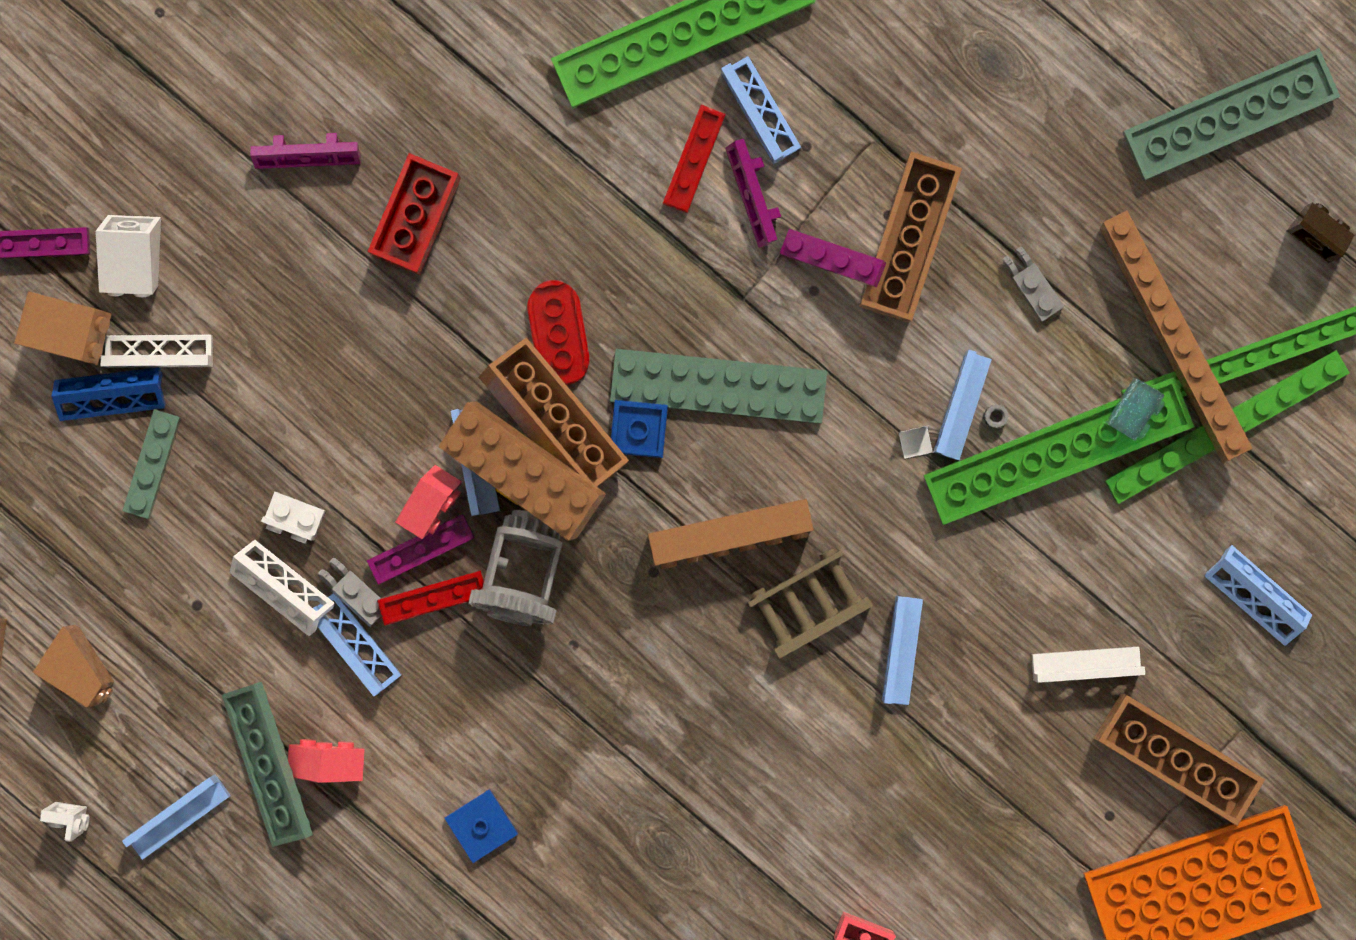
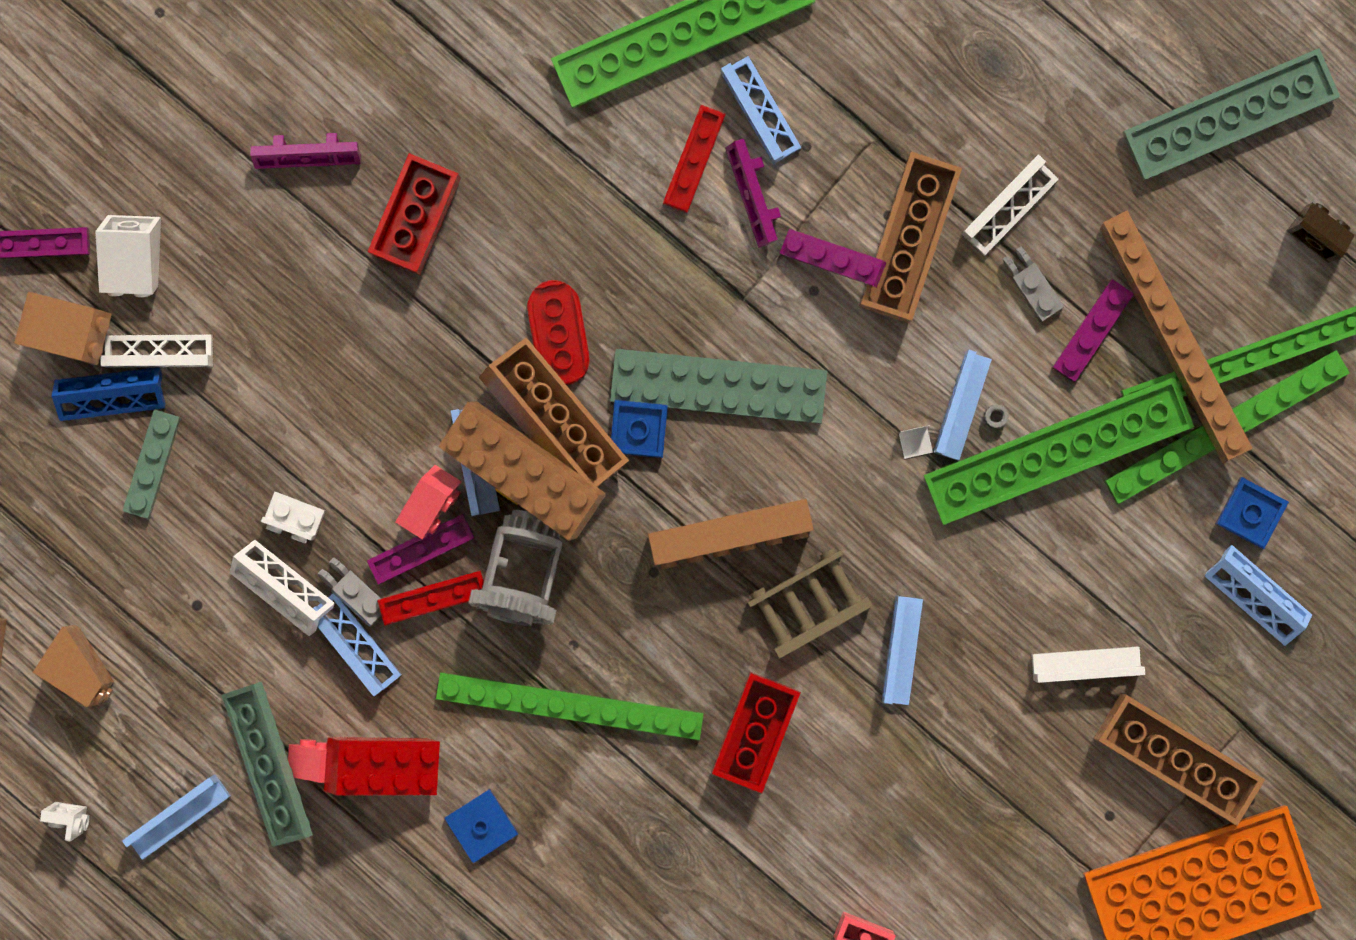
clear light blue brick [1105,378,1165,441] -> none
none -> red brick [324,737,440,795]
none -> bright green plate [436,672,704,740]
none -> red brick [711,672,801,793]
none -> white fence [962,154,1058,256]
none -> magenta plate [1052,279,1134,382]
none -> blue plate [1215,477,1289,549]

